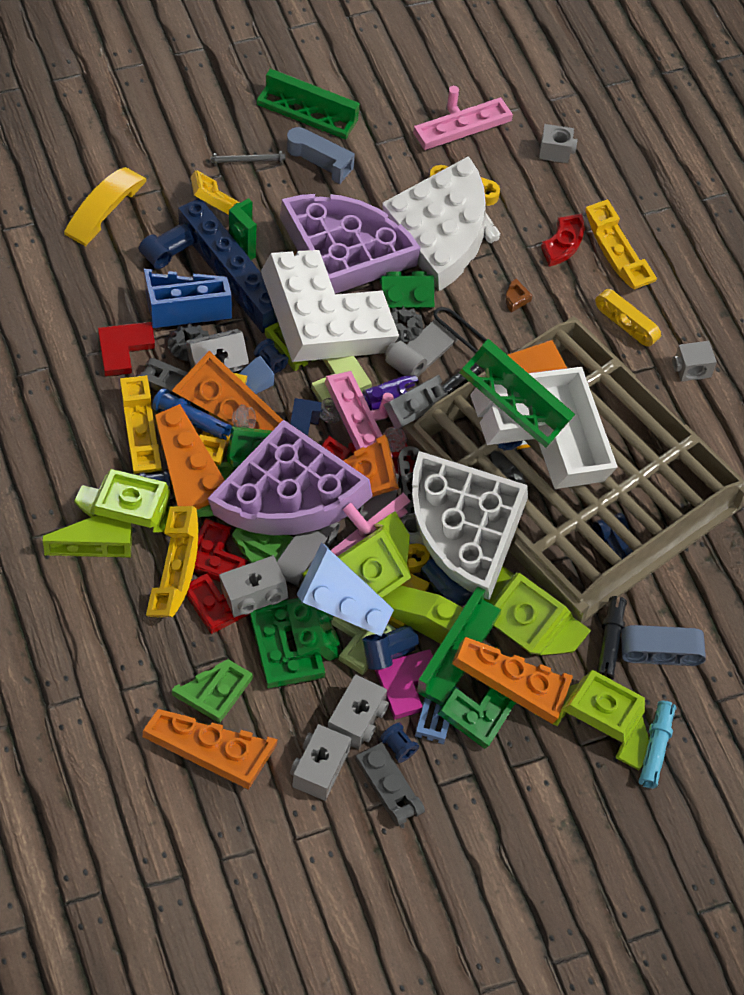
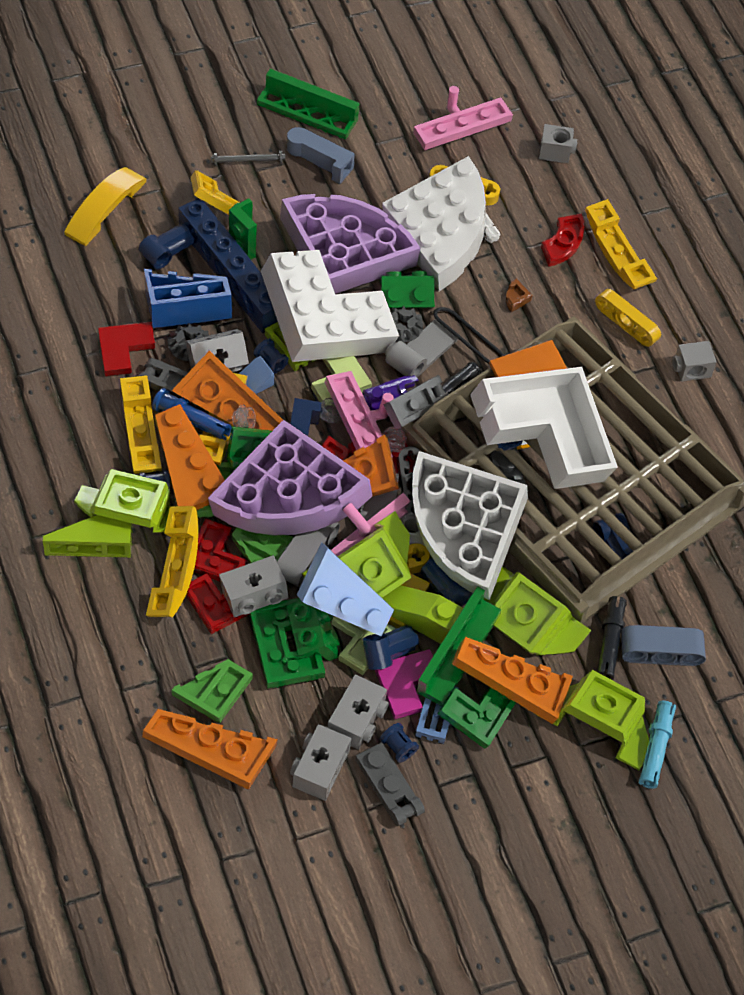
green fence [459,339,576,448] -> none

